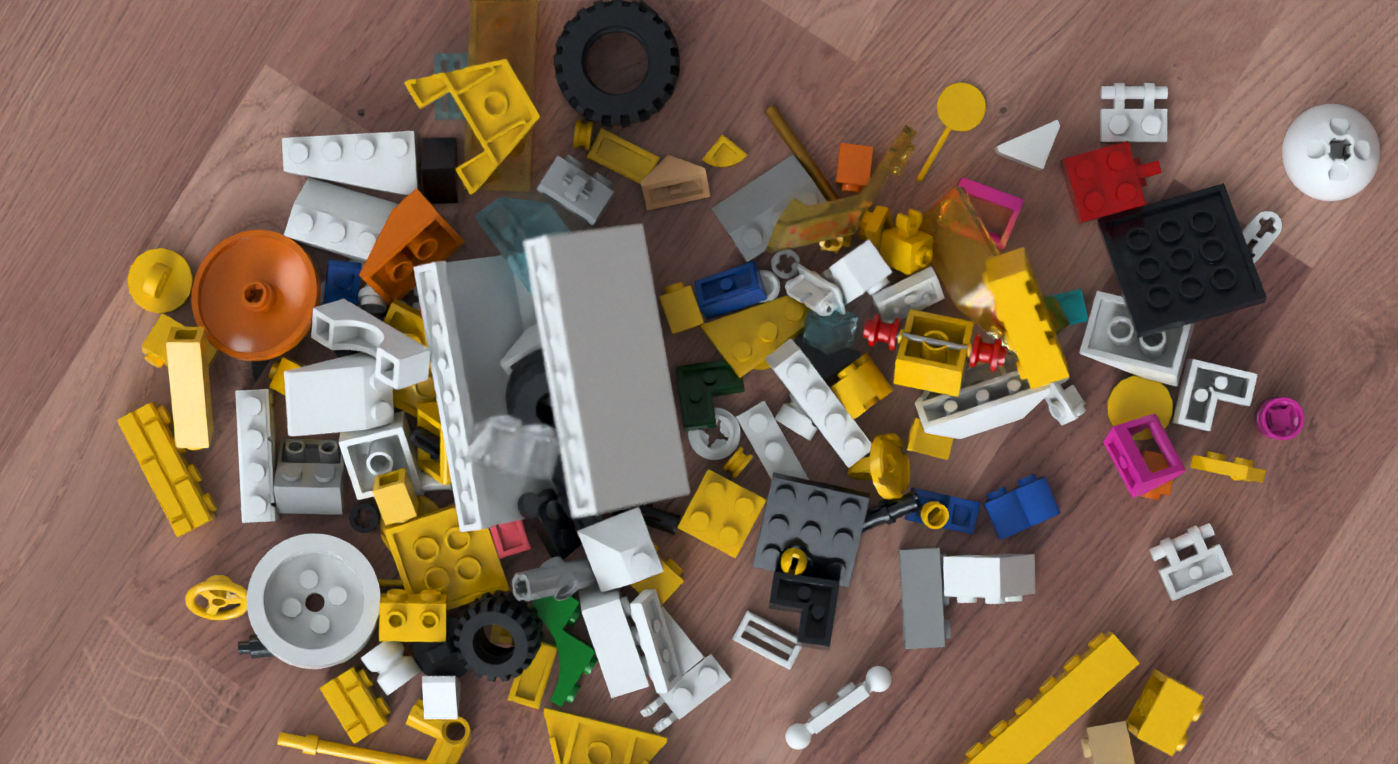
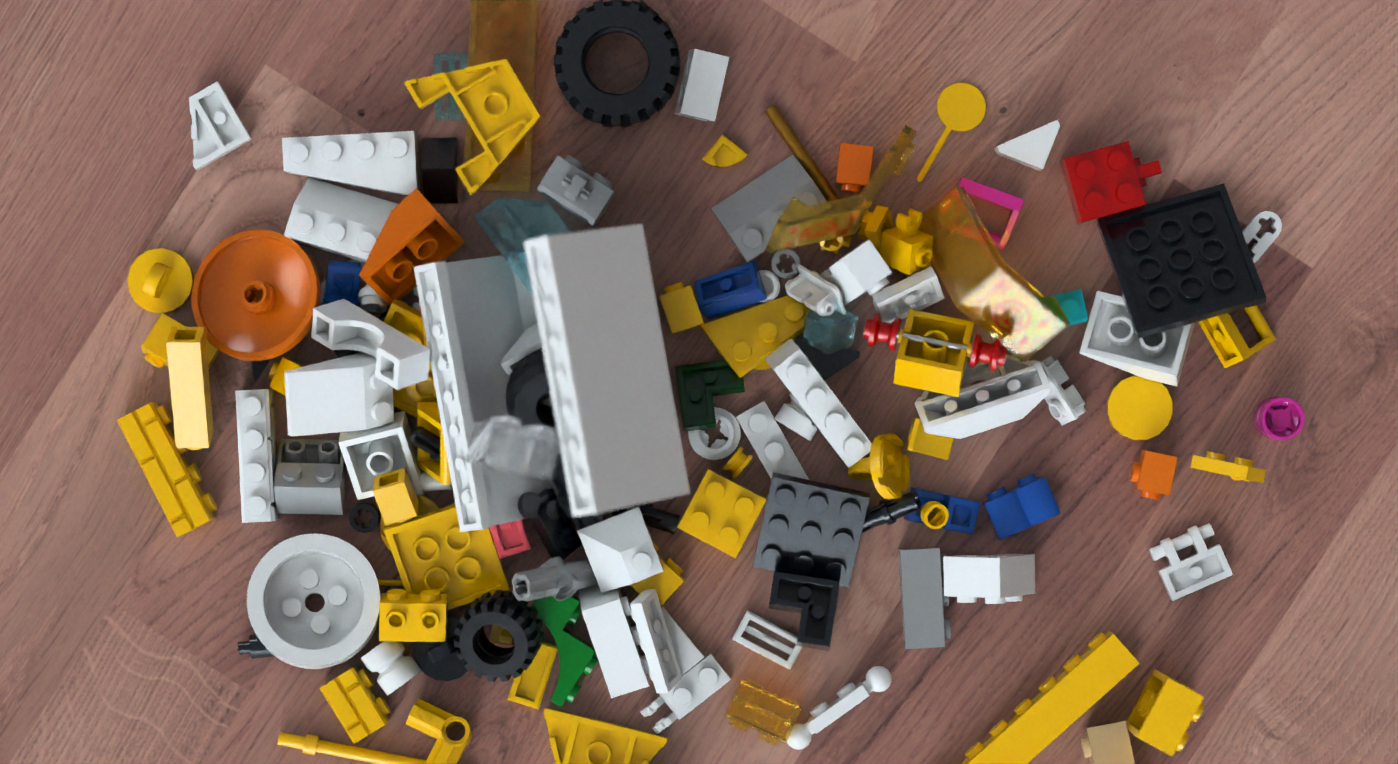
yellow piece [185,575,247,620] -> none
white slope [422,676,461,719] -> none
yellow bush [573,119,593,151] -> none
yellow tile [587,128,660,185] -> none
light nougat slope [641,155,711,211] -> none
yellow hinge [780,548,807,575] -> none
yellow cylinder [830,352,894,420] -> none
yellow wedge [982,247,1070,390] -> none
white plate [1100,83,1168,143] -> none
dark pink tile [1103,414,1186,498] -> none
white brick [1172,359,1258,431] -> none
white piece [1282,104,1381,201] -> none
none -> white wing [189,81,252,171]
none -> white hinge [674,49,729,122]
none -> clear yellow brick [725,678,802,746]
none -> yellow tile [1198,305,1276,368]

